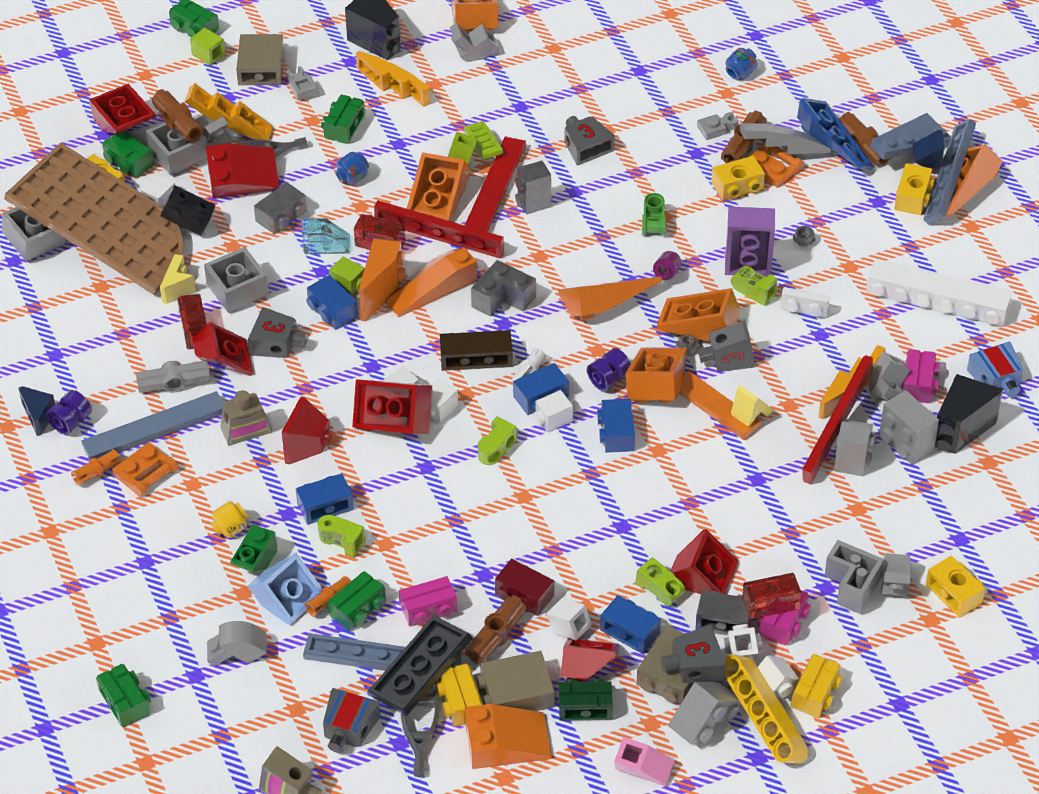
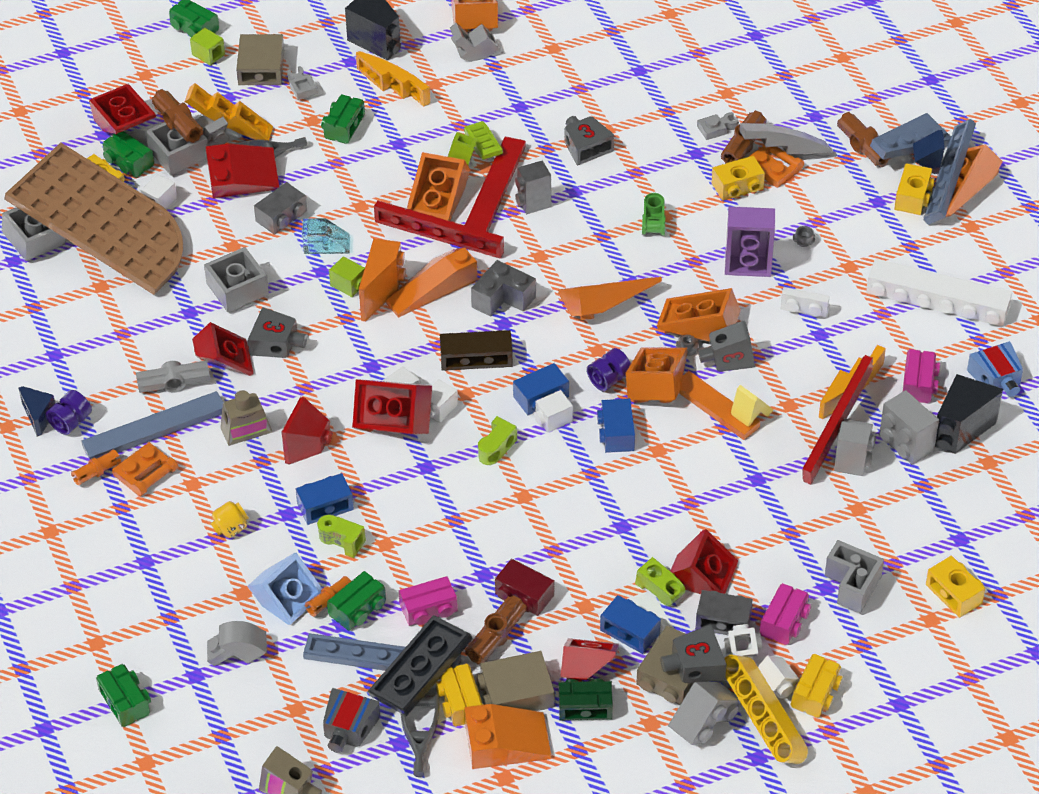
black brick [160,185,216,236] -> none
light yellow slope [160,254,196,304] -> none
clear red brick [177,294,207,350] -> none
green slope [230,524,277,572] -> none
blue brick [306,275,358,330] -> none
blue head [335,152,369,185] -> none
clear red brick [353,214,406,250] -> none
white axle [512,348,546,381] -> none
white brick [546,597,592,640] -> none
bright pink slope [614,736,675,786] -> none
magenta brick [653,251,681,280] -> none
blue head [725,47,758,80] -> none
lime leg [730,266,777,306] -> none
clear red brick [742,572,801,619] -> none
blue wedge [797,98,874,170] -> none
light grey brick [869,351,910,401] -> none
light grey brick [881,553,911,596] -> none

